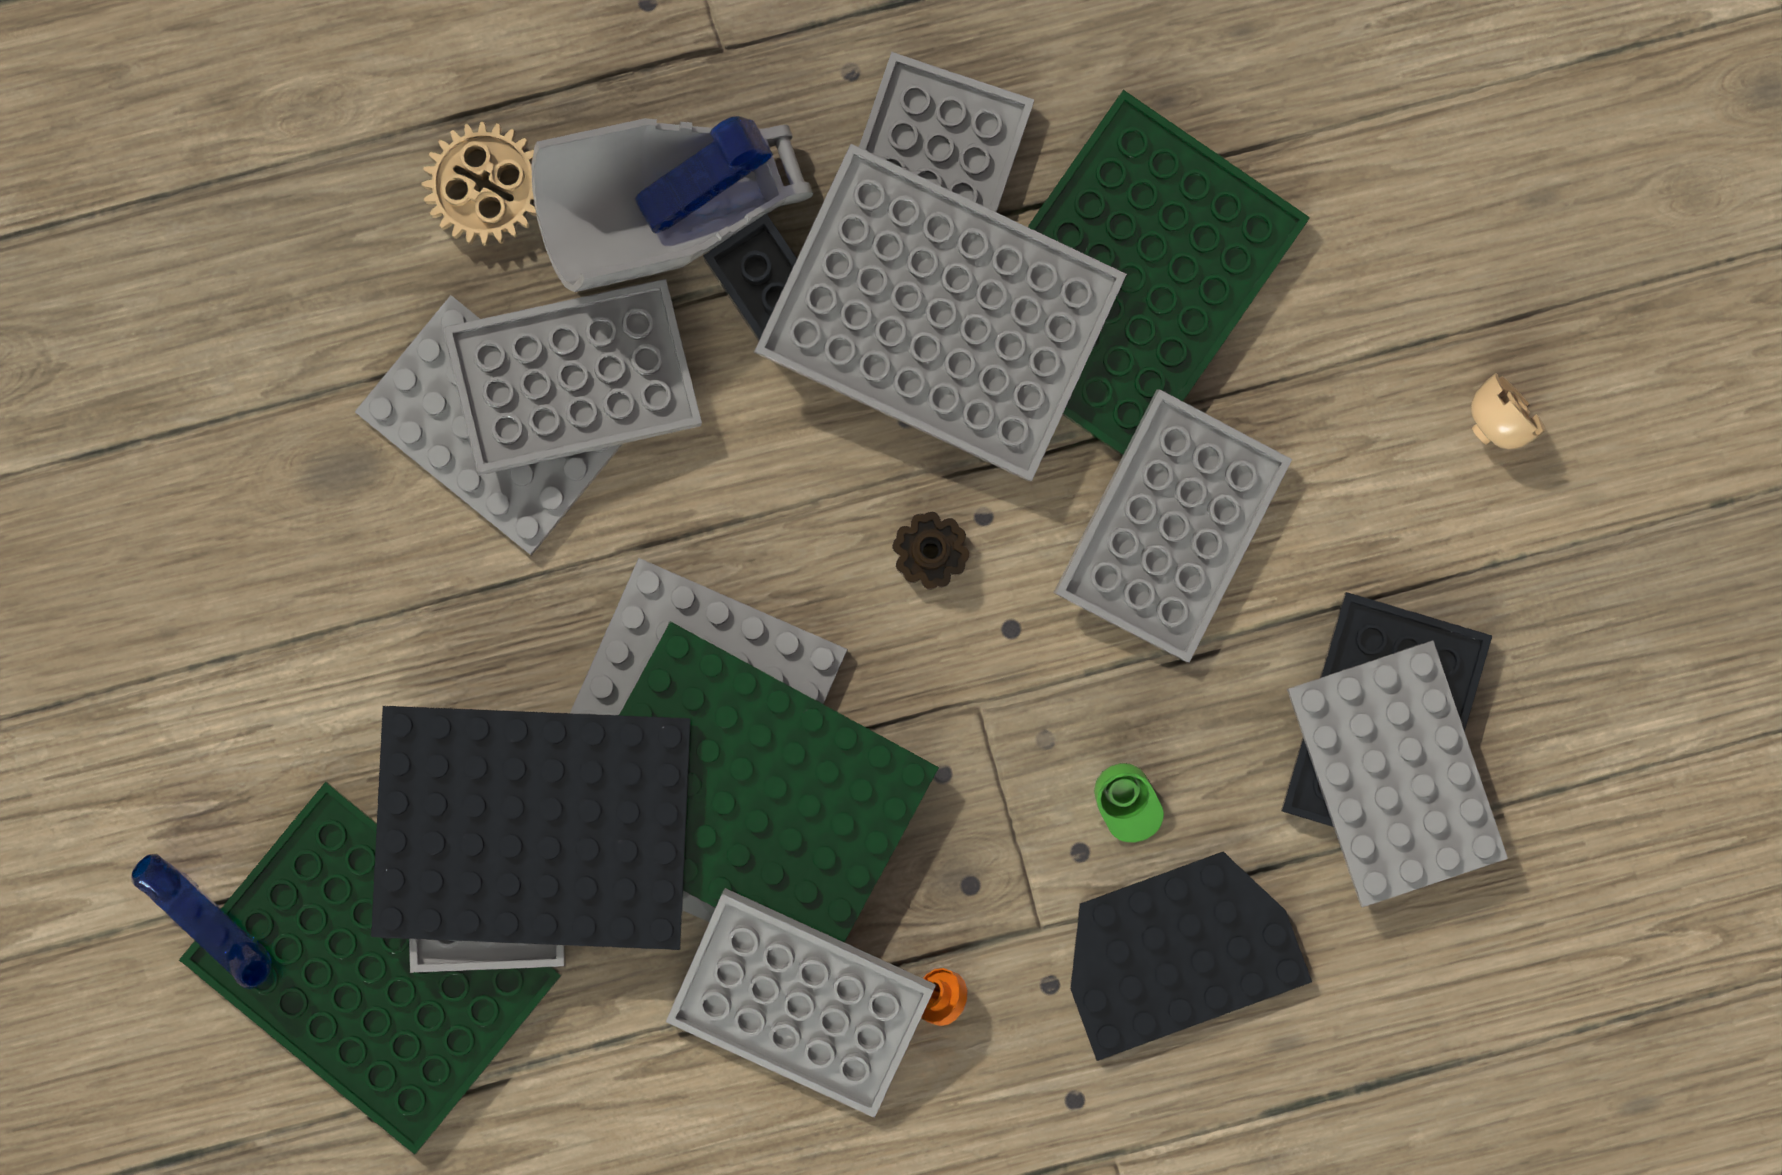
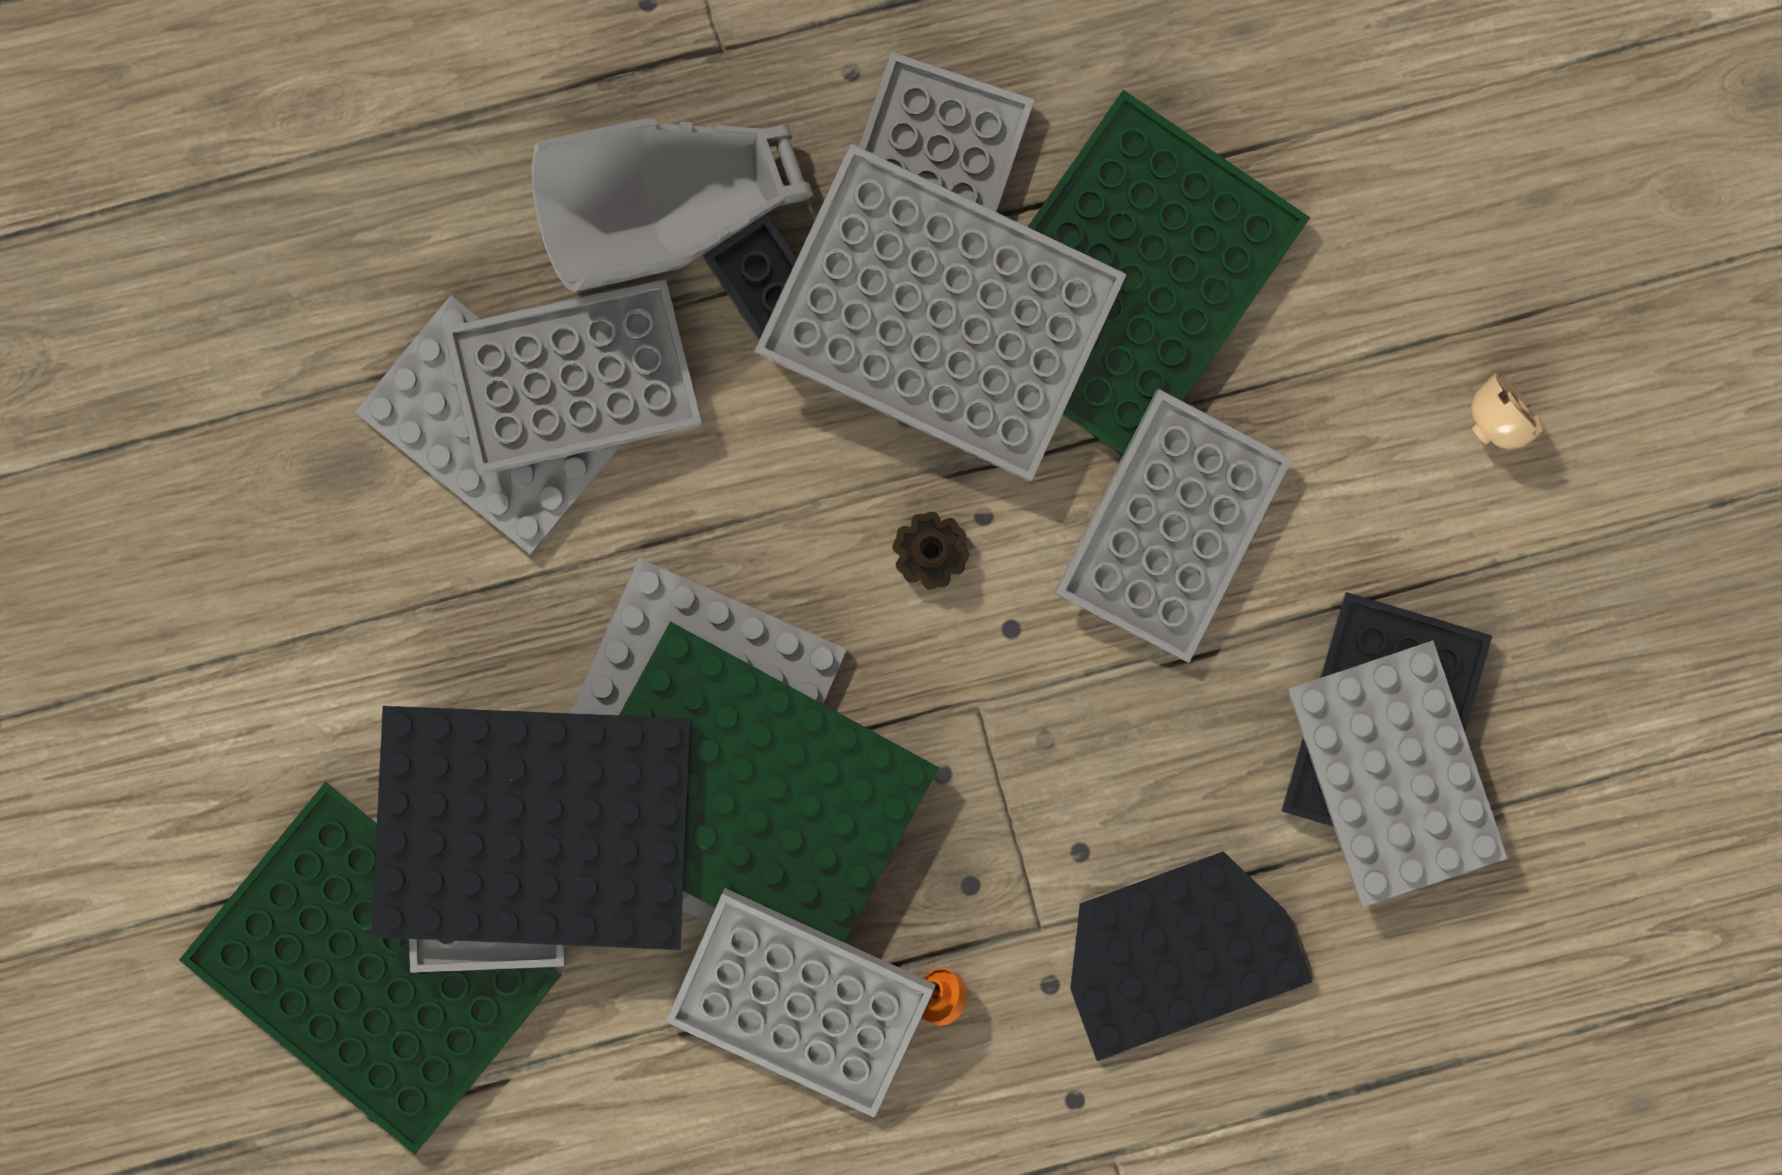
clear blue plate [131,853,272,989] -> none
tan gear [422,122,537,246] -> none
clear blue beam [634,116,773,233] -> none
bright green cap [1094,763,1164,842] -> none

